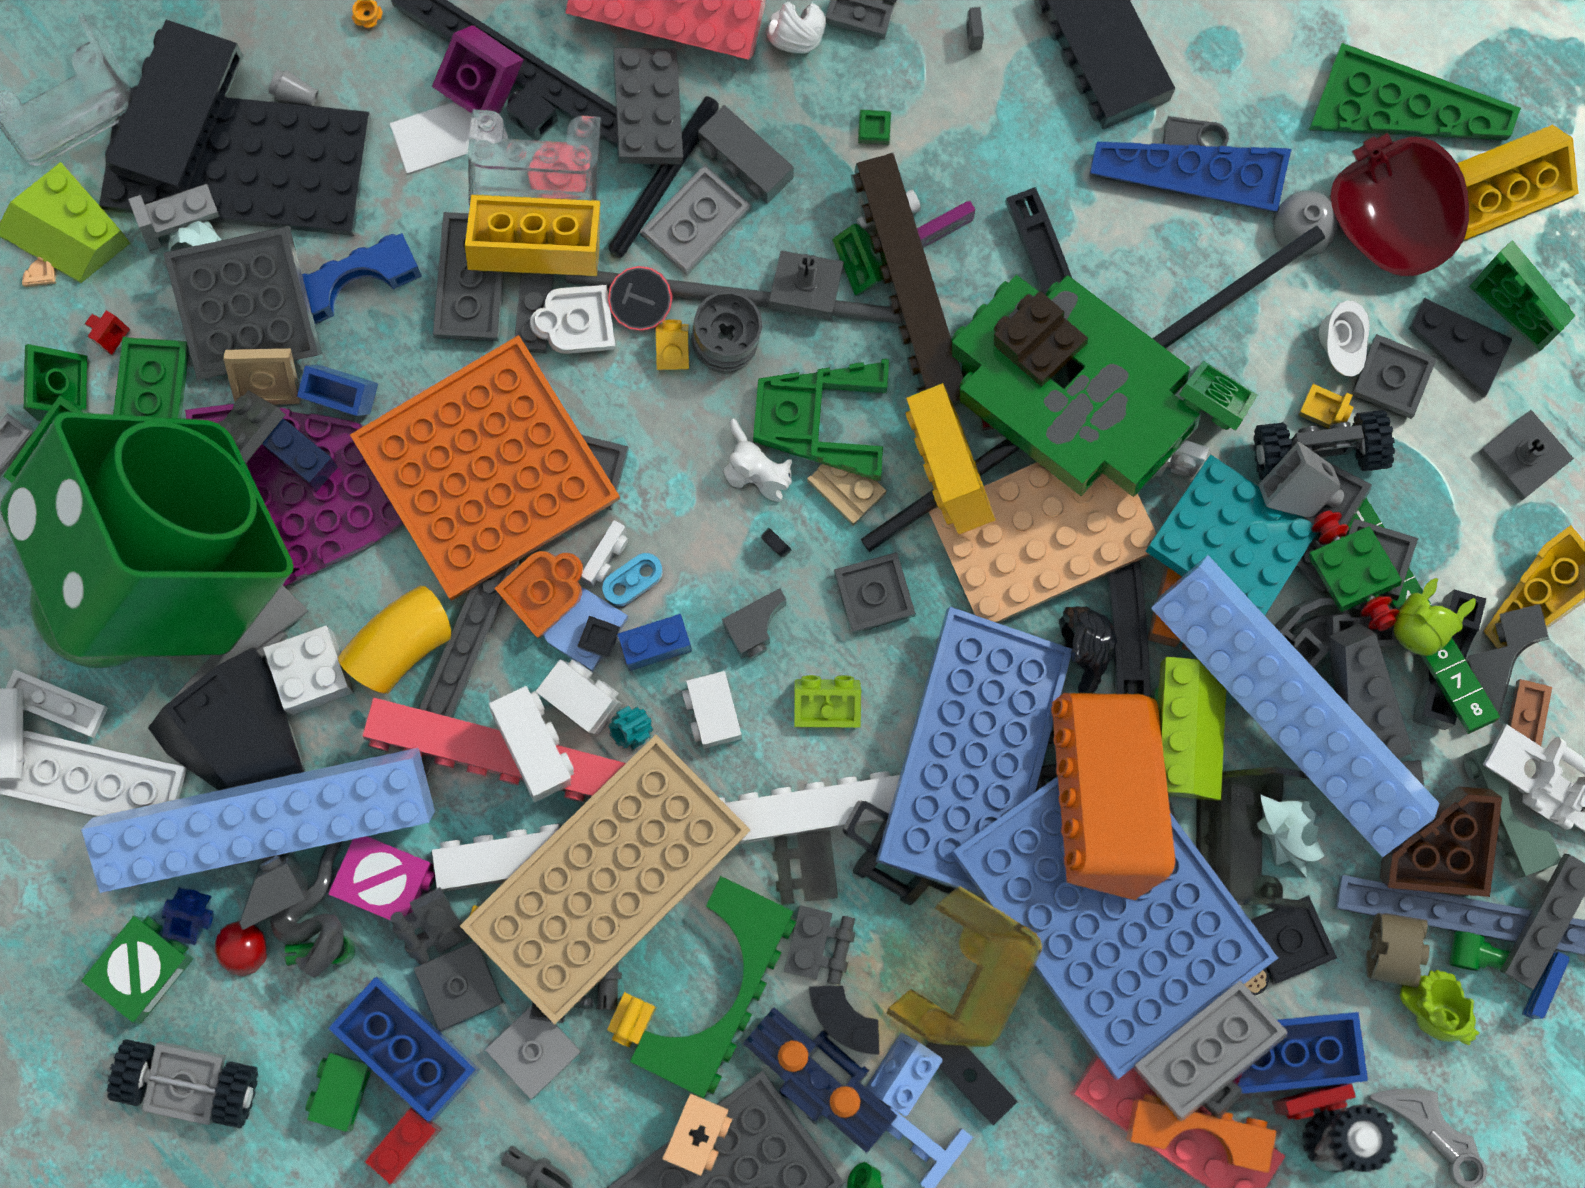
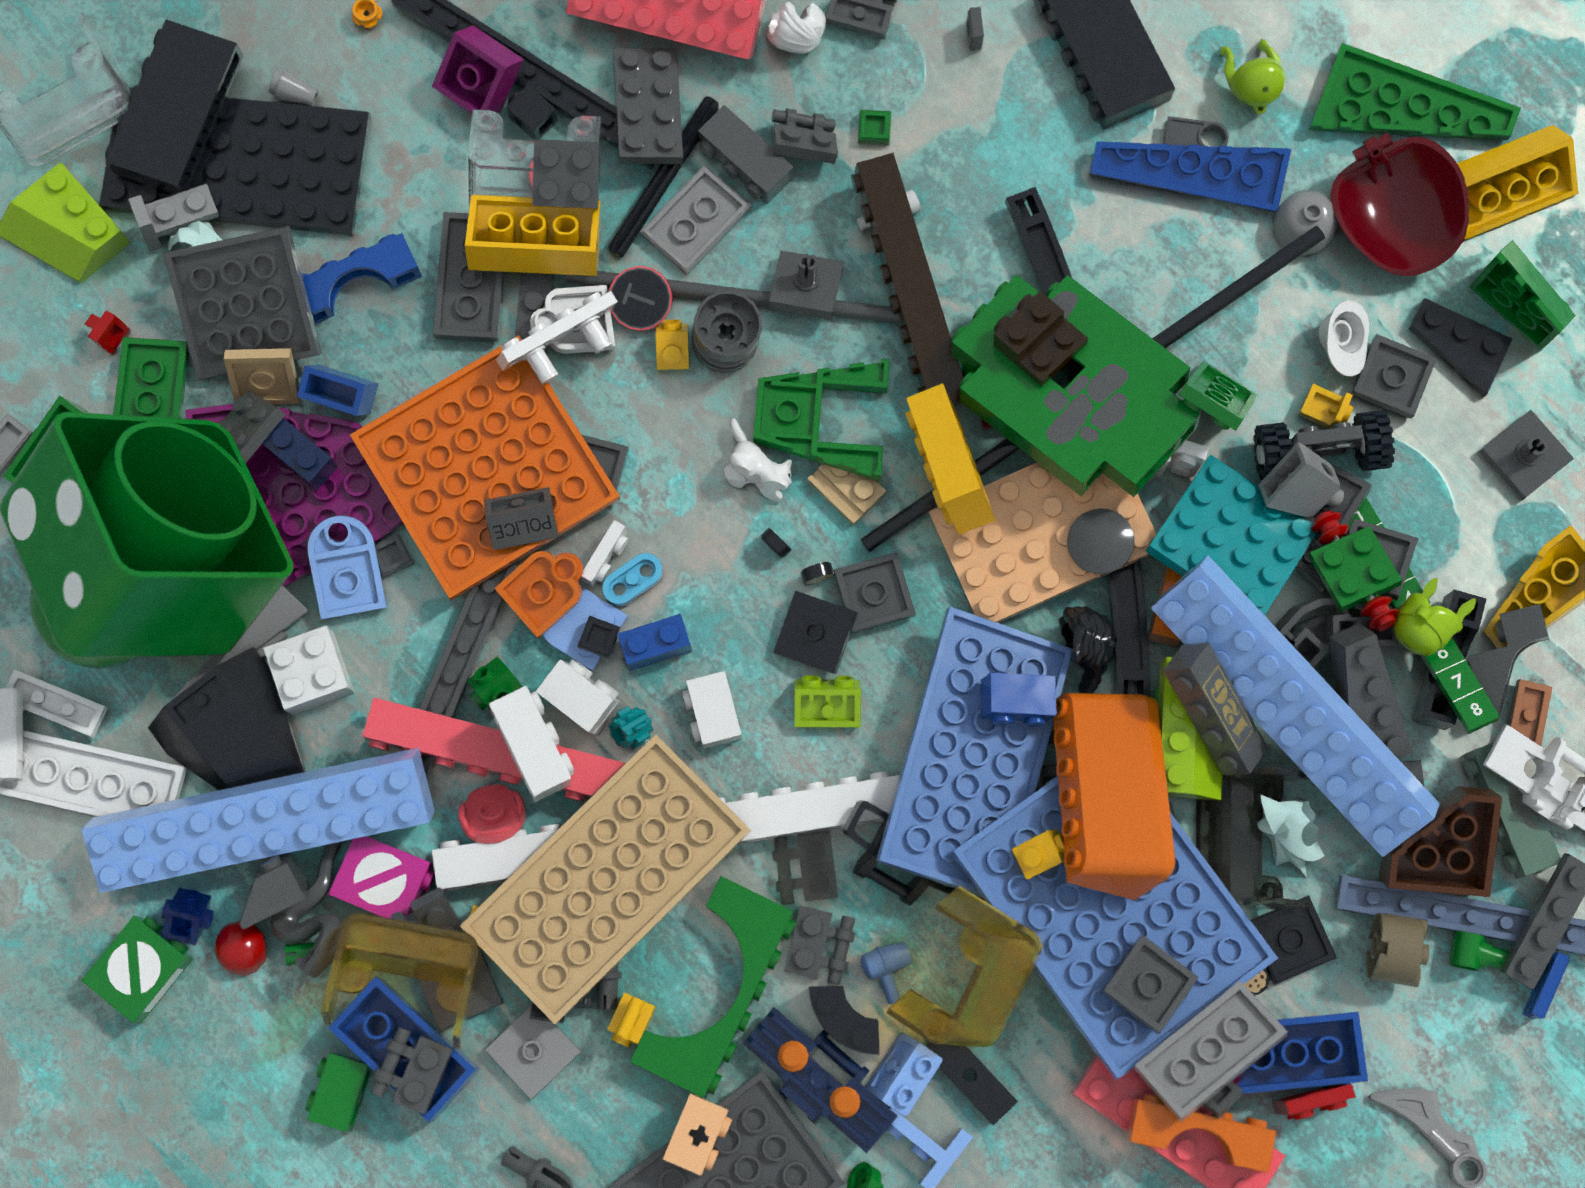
light nougat tile [22,257,56,287] -> none
green slope [23,344,87,421] -> none
plate [107,1039,258,1129] -> none
yellow brick [338,585,451,694] -> none
red brick [365,1107,442,1185] -> none
white sticker [390,102,509,174] -> none
dark grey arch [722,588,786,659] -> none
green slope [832,224,883,296] -> none
magenta tile [917,201,976,248] -> none
black plate [1302,1104,1398,1172] -> none
lime hair [1399,970,1479,1046] -> none
none -> light blue tile [308,515,387,620]
none -> clear yellow windscreen [321,913,479,1049]
none -> dark grey plate [371,1027,454,1115]
none -> dark grey tile [375,533,414,578]
none -> coral tile [458,784,526,844]
none -> green brick [467,656,523,711]
none -> dark grey panel [484,487,559,550]
none -> white plate [496,291,617,385]
none -> dark grey plate [532,139,600,209]
none -> dark grey plate [771,108,838,164]
none -> black plate [773,590,858,674]
none -> black tile [800,562,835,585]
none -> medium blue piece [861,941,912,1004]
none -> brick [981,672,1056,727]
none -> yellow bracket [1012,829,1065,880]
none -> dark grey dish [1067,508,1134,574]
none -> dark grey plate [1101,935,1199,1034]
none -> dark grey brick [1163,643,1268,775]
none -> lime hair [1219,39,1286,114]

